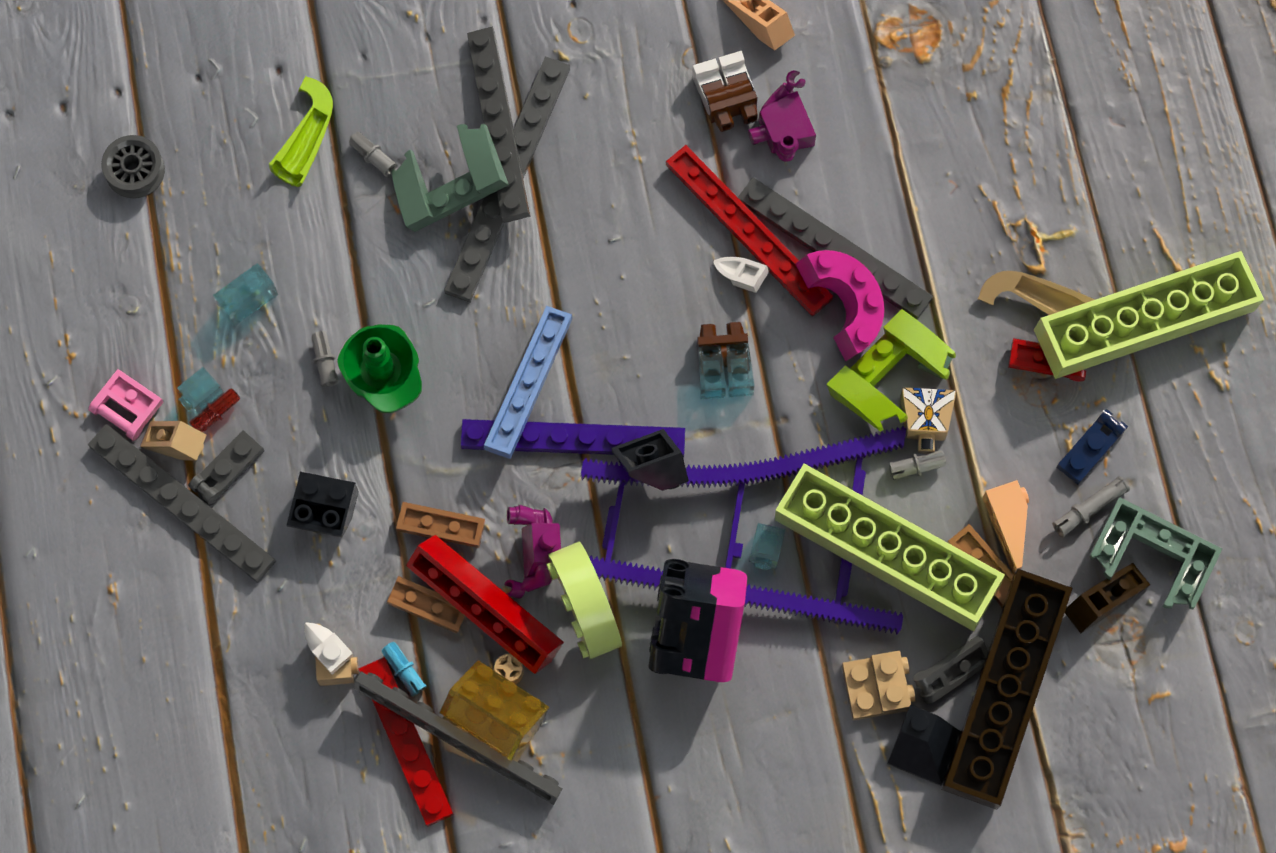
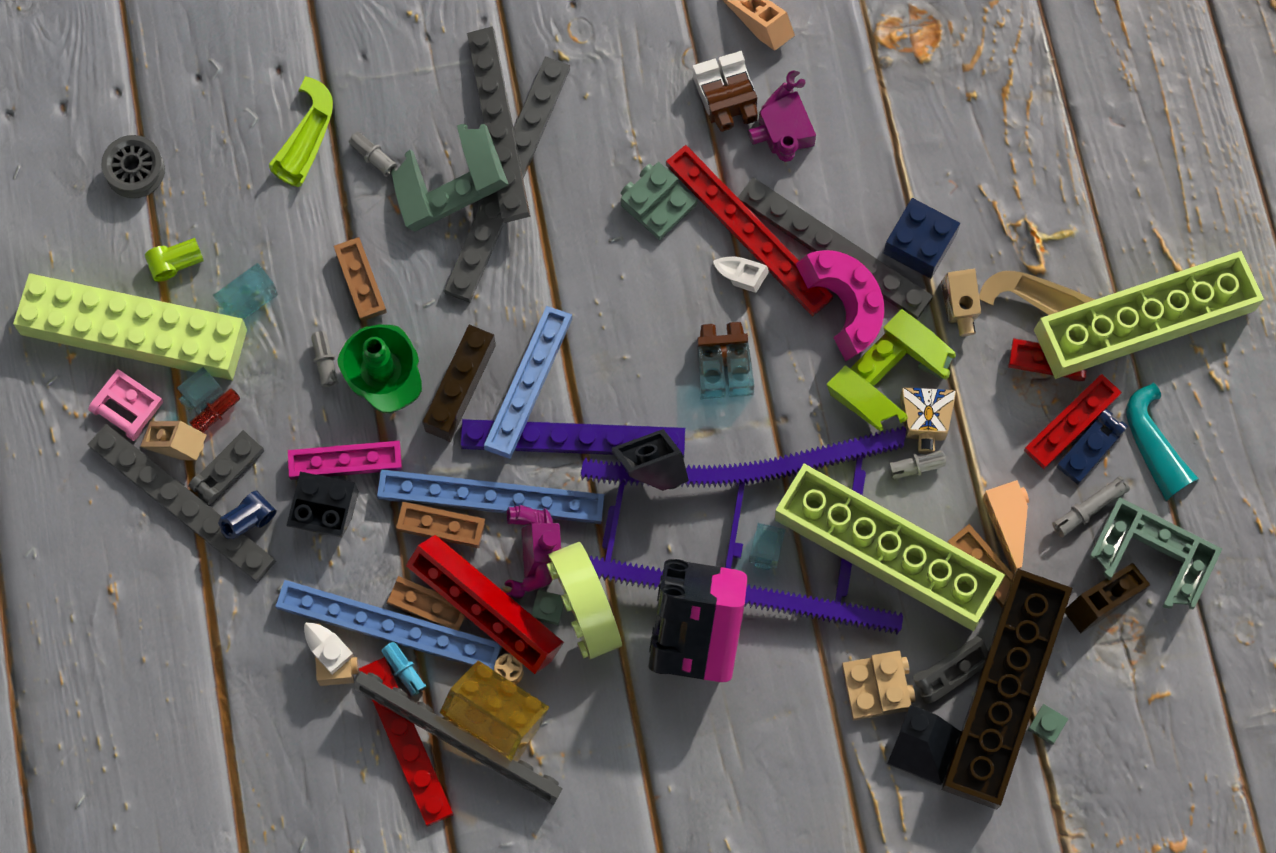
none -> yellowish green brick [13,273,247,381]
none -> lime piece [145,238,204,282]
none -> dark blue piece [218,490,277,540]
none -> medium blue plate [275,580,502,673]
none -> dark pink plate [288,441,402,480]
none -> medium nougat plate [334,237,387,322]
none -> medium blue plate [377,470,605,524]
none -> dark brown brick [423,324,496,442]
none -> sand green plate [531,590,564,626]
none -> sand green plate [621,161,698,241]
none -> dark blue brick [883,198,960,279]
none -> tan torso [940,268,981,336]
none -> red plate [1024,373,1122,469]
none -> sand green plate [1028,704,1068,745]
none -> teal animal [1126,382,1199,501]

